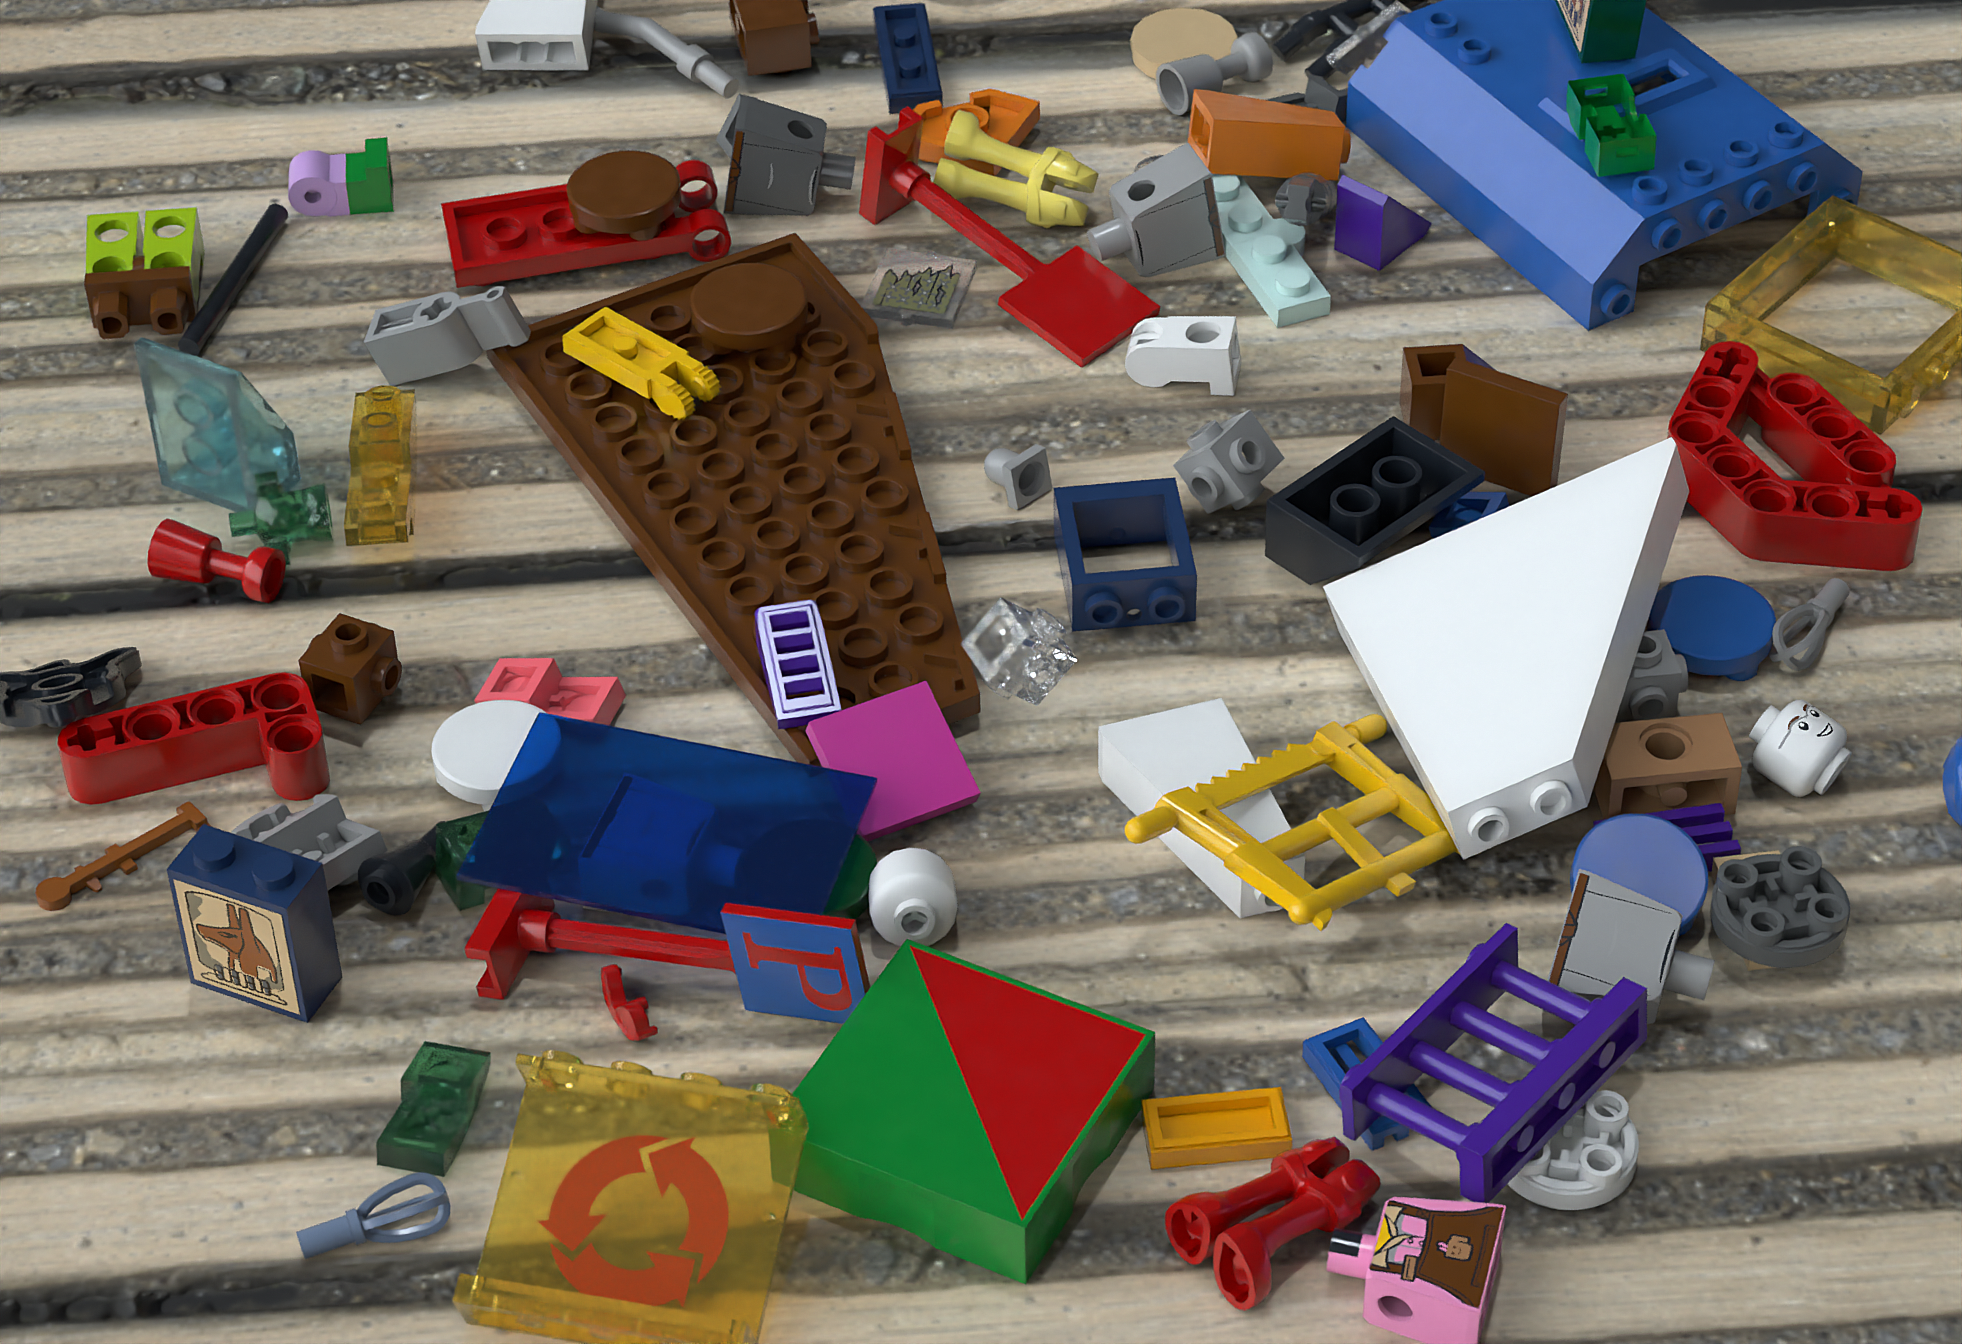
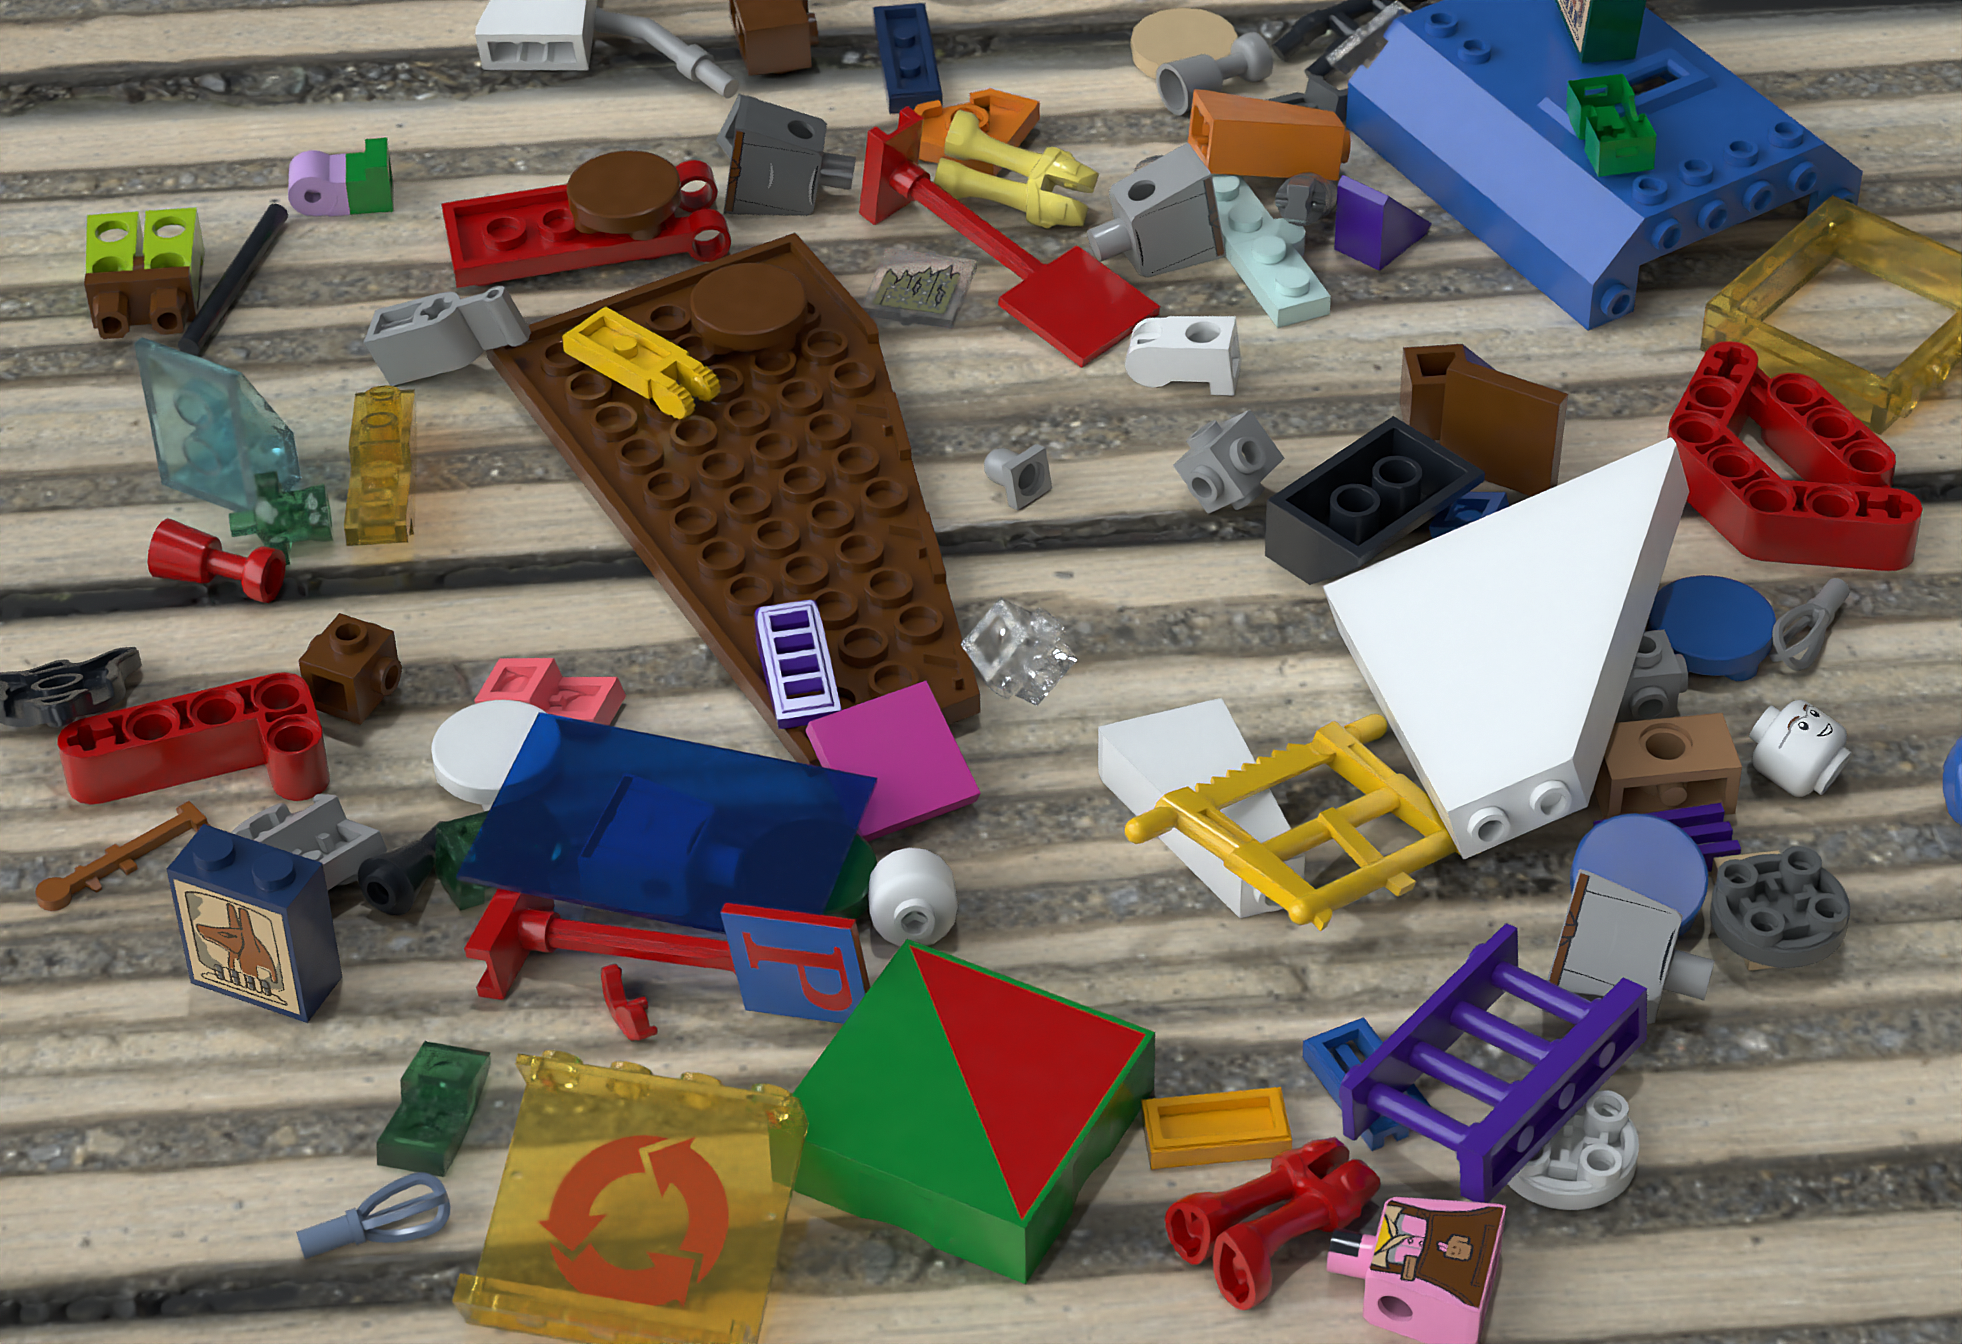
dark blue window [1054,477,1197,632] -> none

